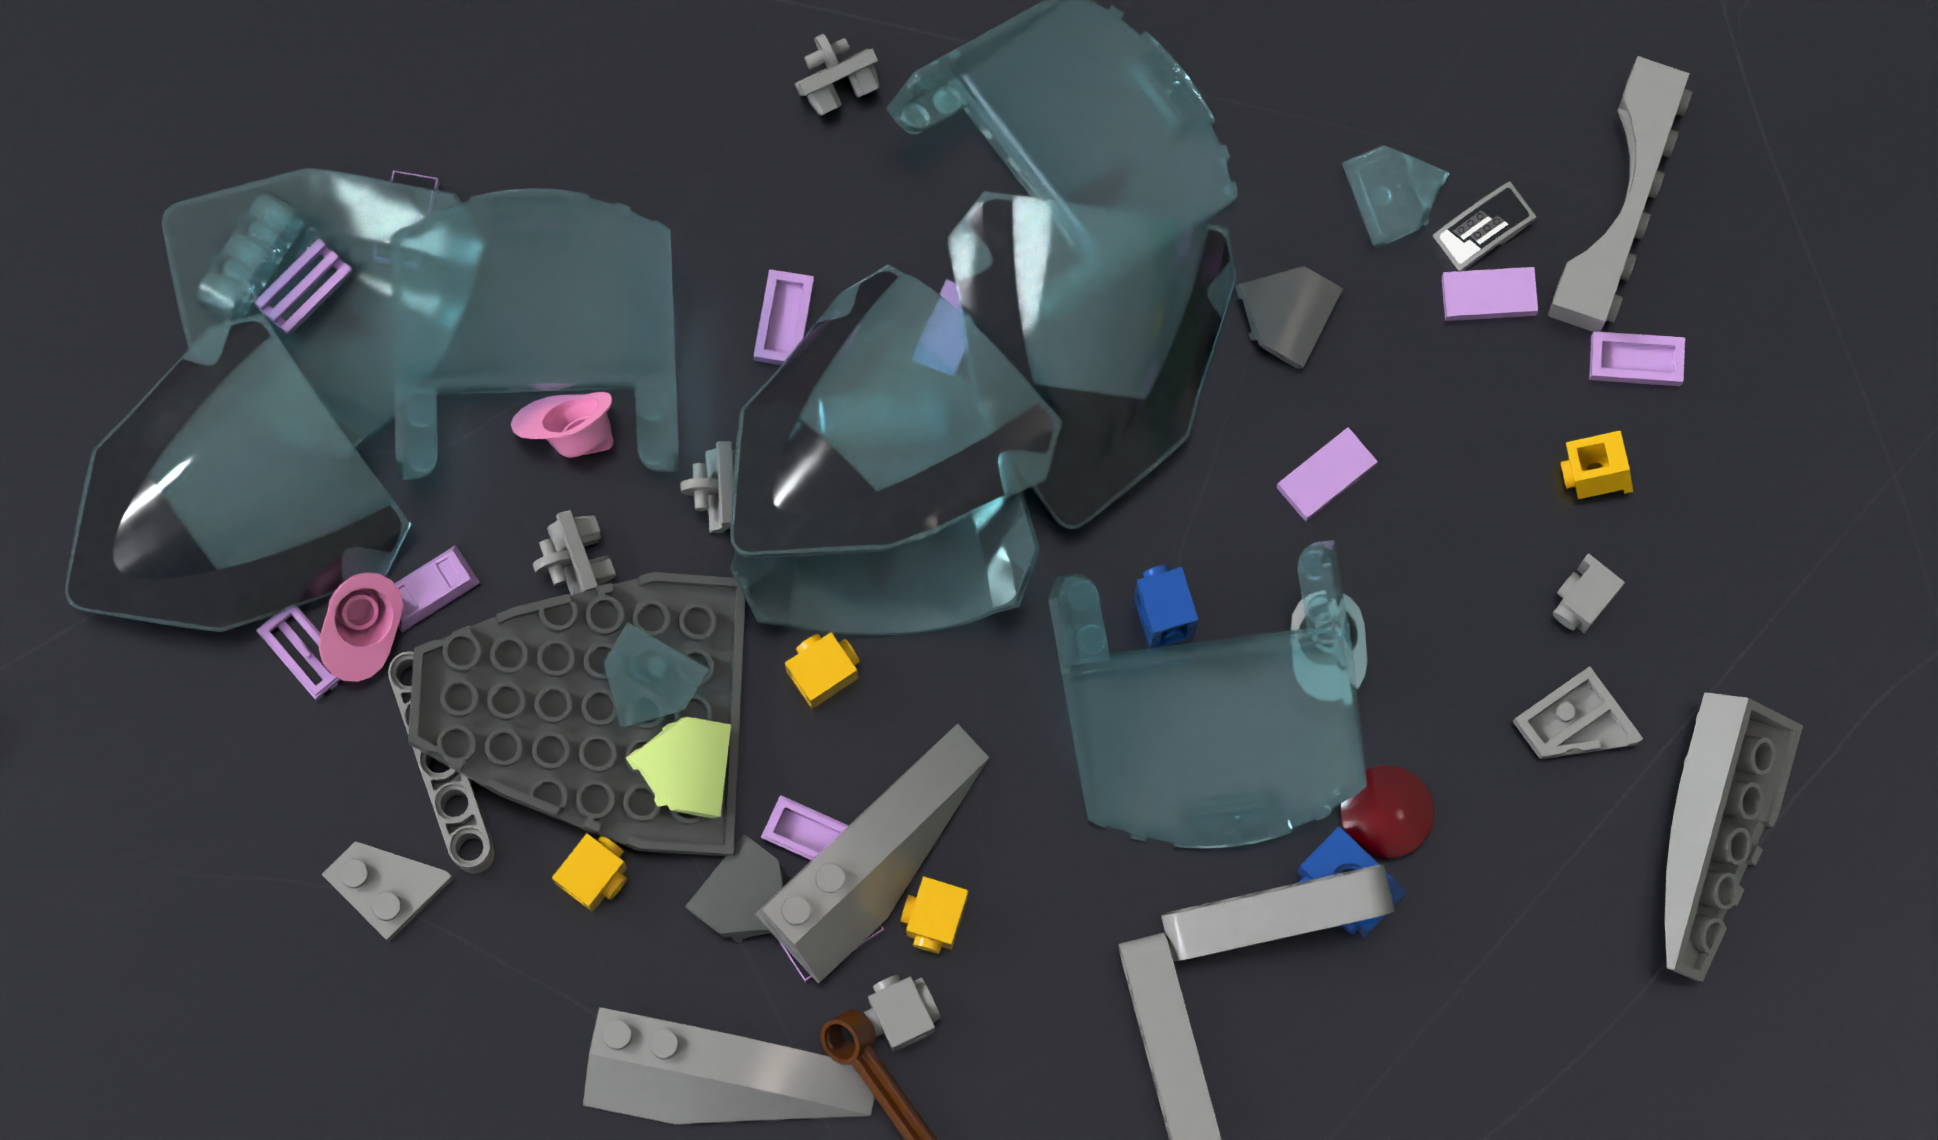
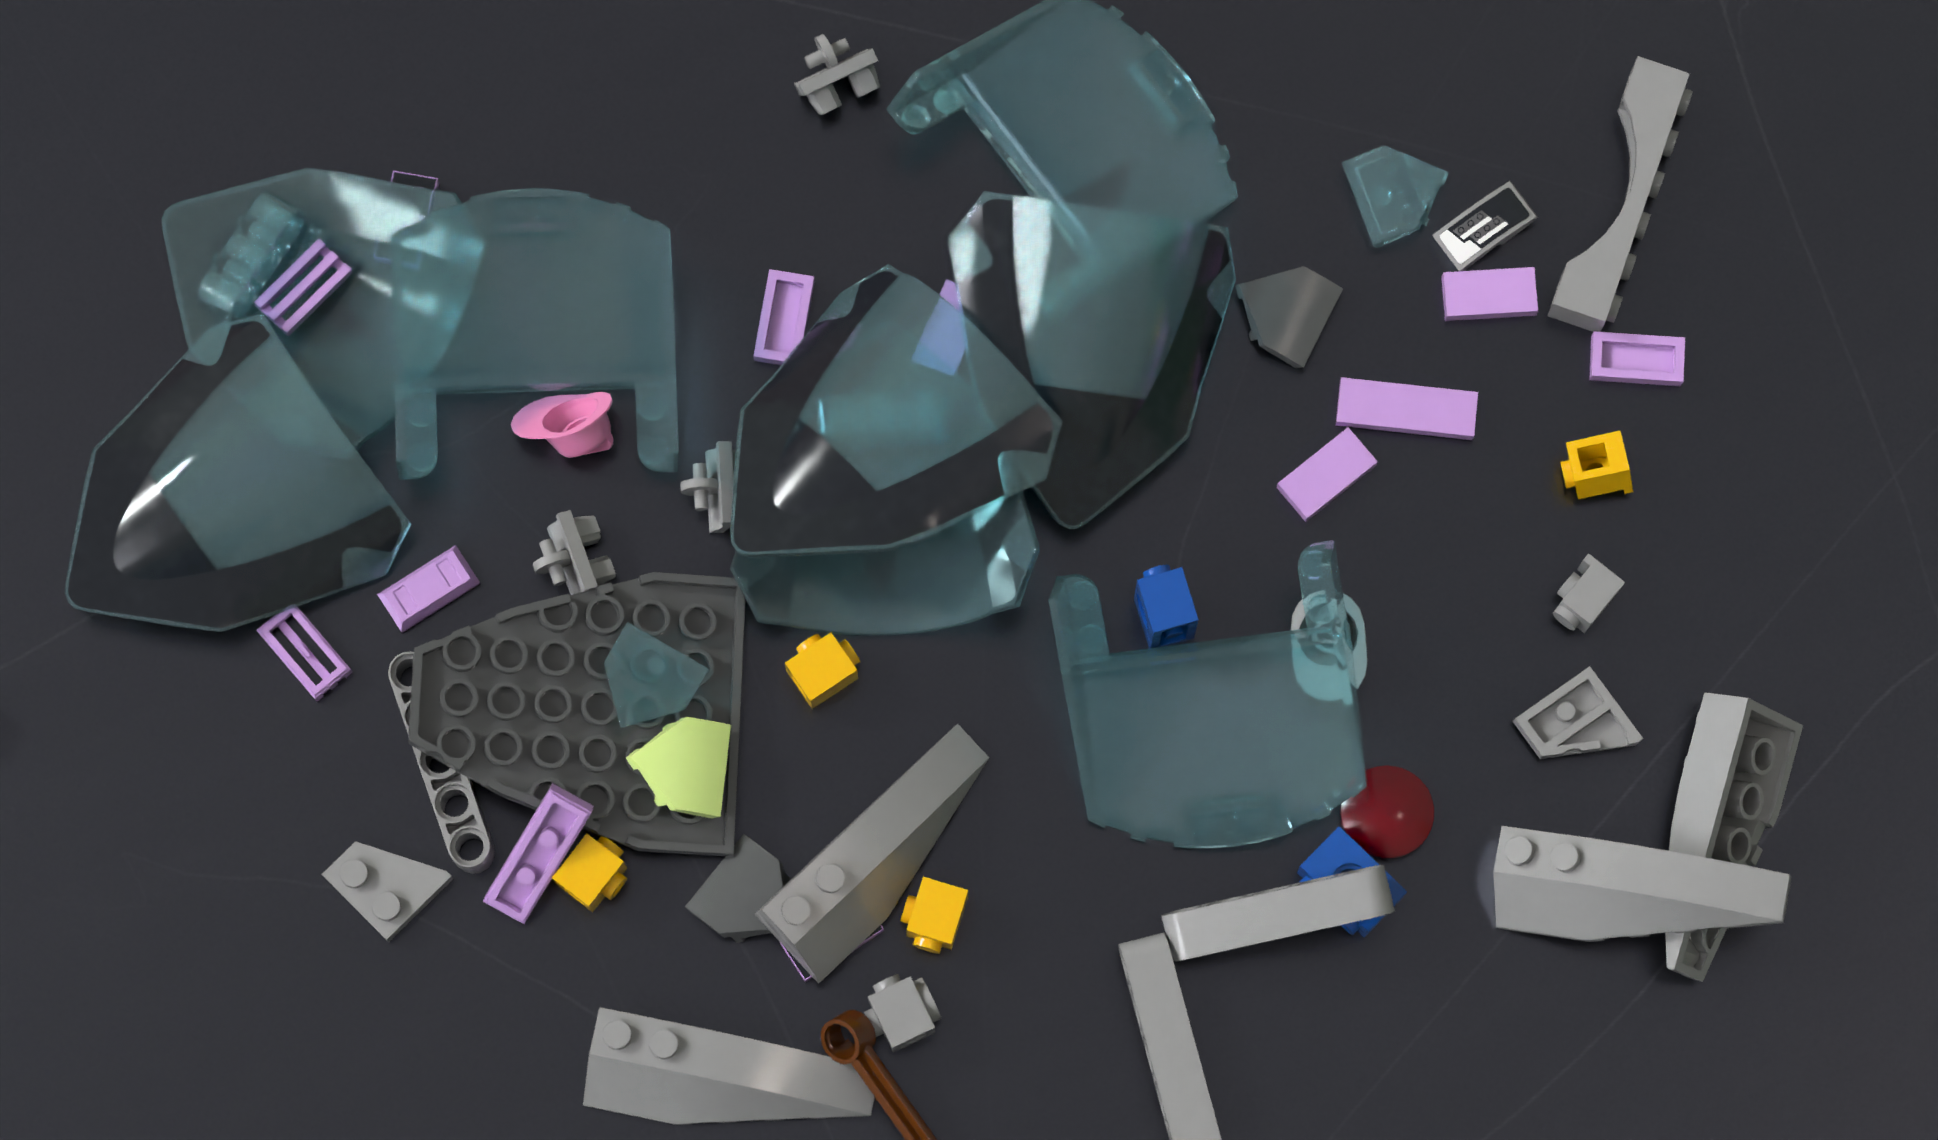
bright pink piece [319,572,403,682] -> none
lavender tile [761,795,849,860] -> none
none -> lavender tile [483,783,594,924]
none -> lavender tile [1336,377,1478,440]
none -> light grey wedge [1493,826,1792,942]

